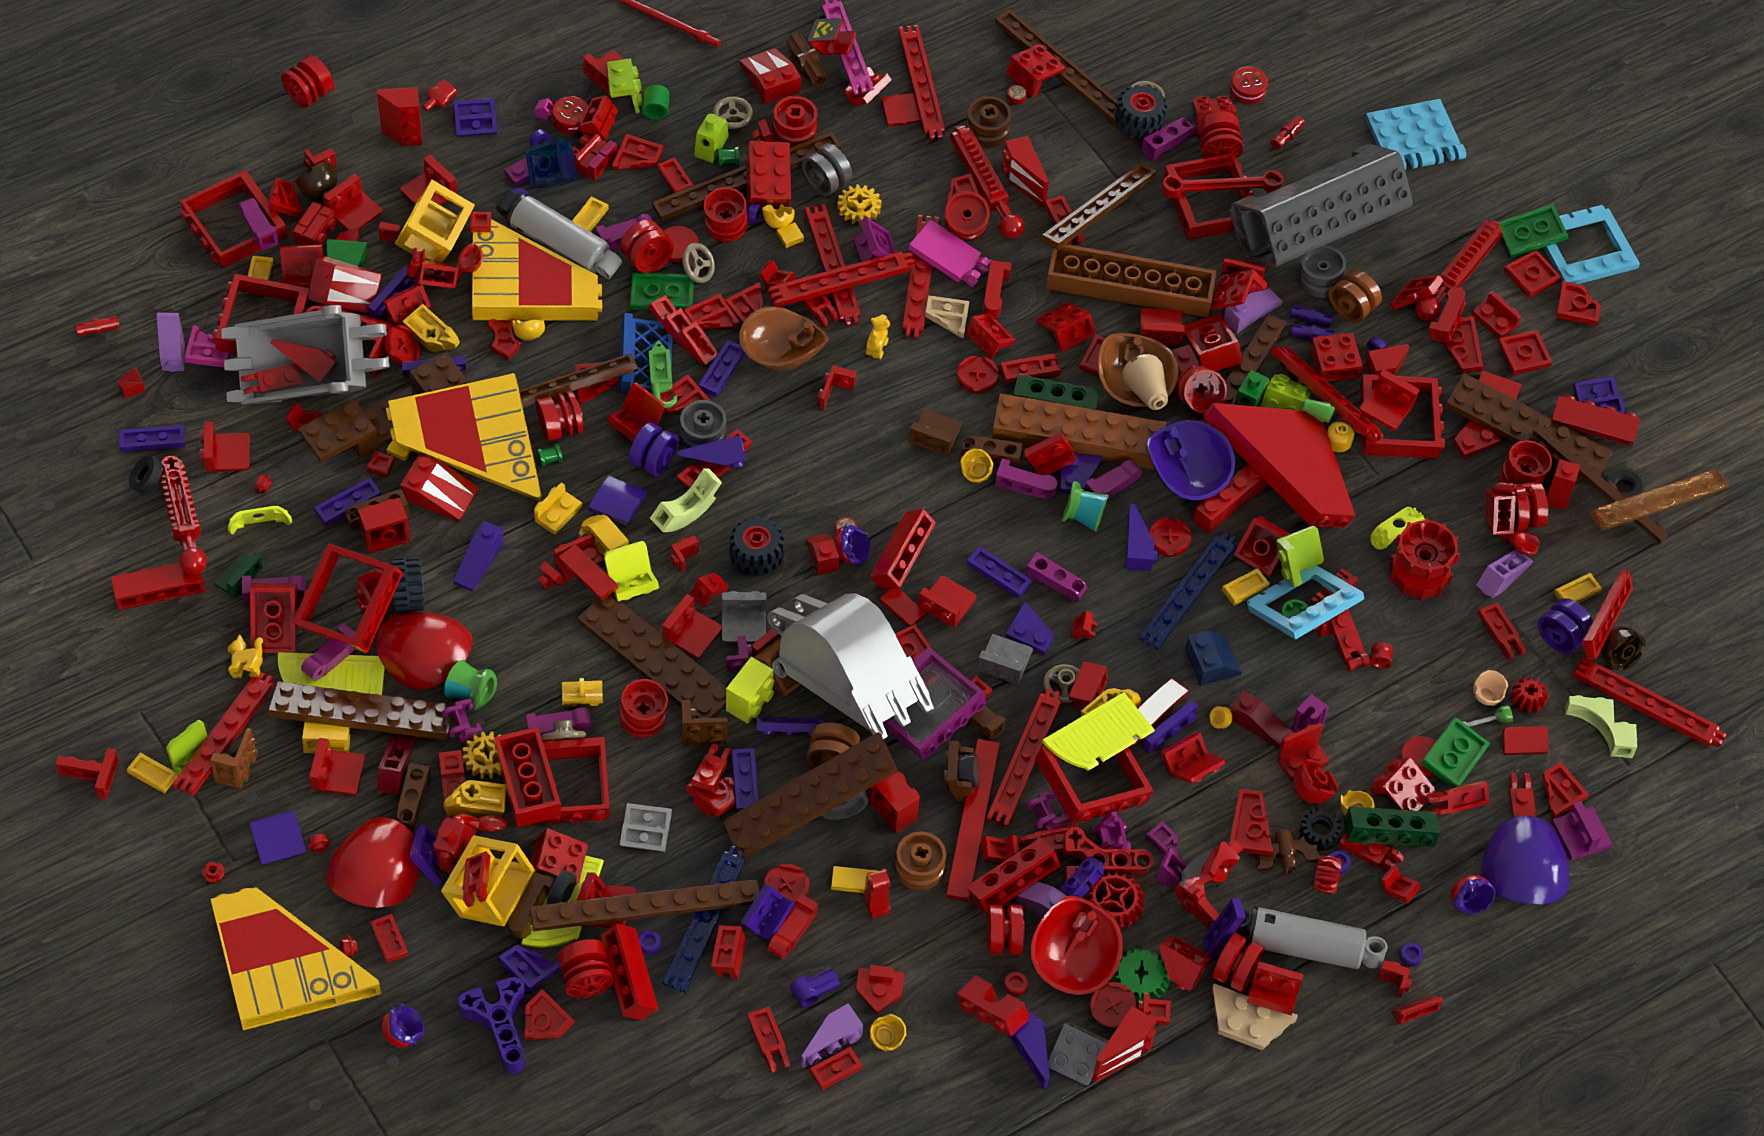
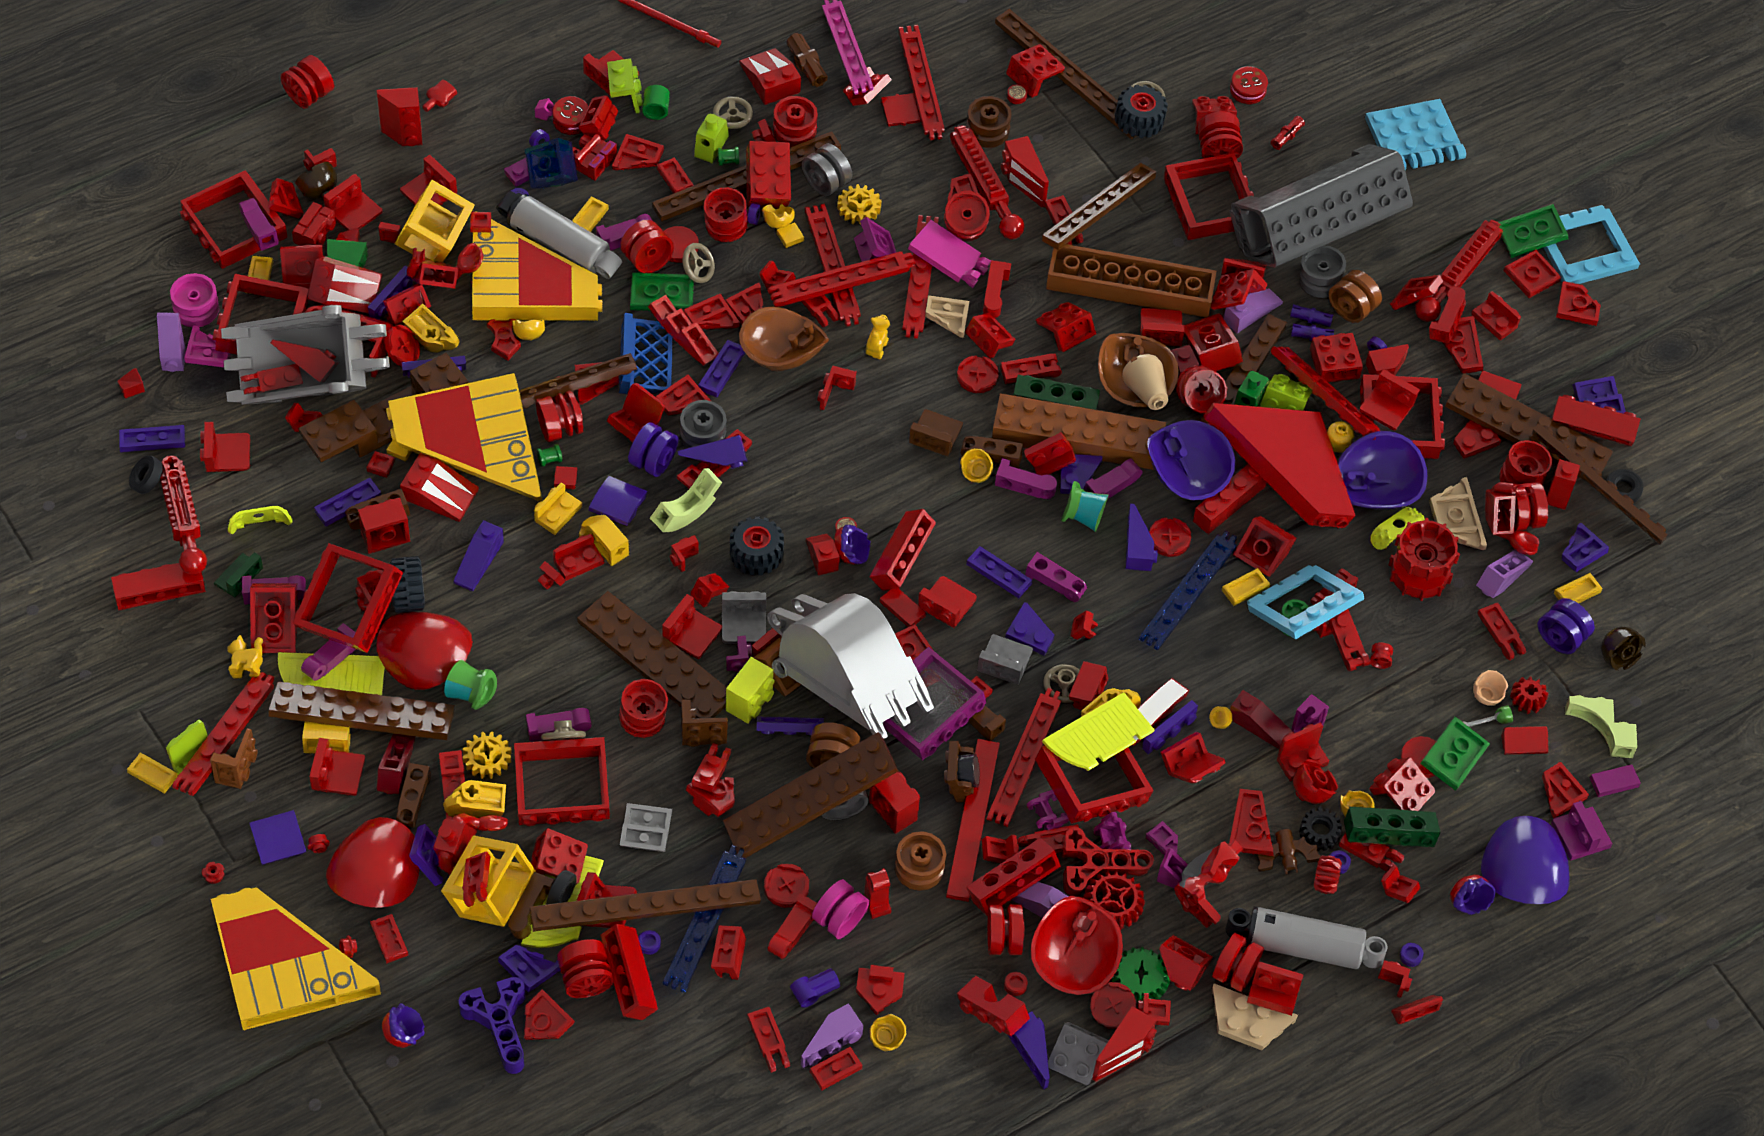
red bracket [56,748,119,800] -> none
red pin [74,315,119,337] -> none
red plate [254,474,273,494] -> none
magenta piece [442,699,482,743] -> none
dark purple slope [454,98,497,137] -> none
red brick [494,727,561,827] -> none
red tile [559,544,618,601] -> none
yellow hips [562,678,603,707] -> none
neon yellow bracket [604,541,659,601] -> none
bright green plate [649,340,677,408] -> none
dark purple plate [732,748,759,813] -> none
dark purple bracket [741,884,794,941] -> none
piece [807,18,856,55] -> none
yellow tile [831,866,879,893] -> none
dark purple hinge [1060,856,1105,898] -> none
red tile [1079,335,1105,376] -> none
magenta leg [1141,118,1196,162] -> none
red piece [1162,170,1283,198] -> none
dark blue slope [1185,631,1242,686] -> none
dark purple plate [1203,898,1245,957] -> none
lime bracket [1277,526,1324,587] -> none
bright green cone [1302,398,1335,423] -> none
red hinge [1427,780,1489,816] -> none
red plate [1498,330,1553,375] -> none
red hinge [1509,773,1536,818] -> none
red hinge [1572,657,1727,747] -> none
red plate [1582,570,1633,659] -> none
clear orange tile [1590,469,1730,531] -> none
none -> dark pink wheel [170,273,219,327]
none -> red tile [554,466,578,489]
none -> dark pink wheel [812,879,870,939]
none -> dark purple piece [1338,431,1427,510]
none -> tan wing [1429,477,1487,550]
none -> dark purple wing [1561,523,1609,572]
none -> magenta tile [1590,765,1641,797]

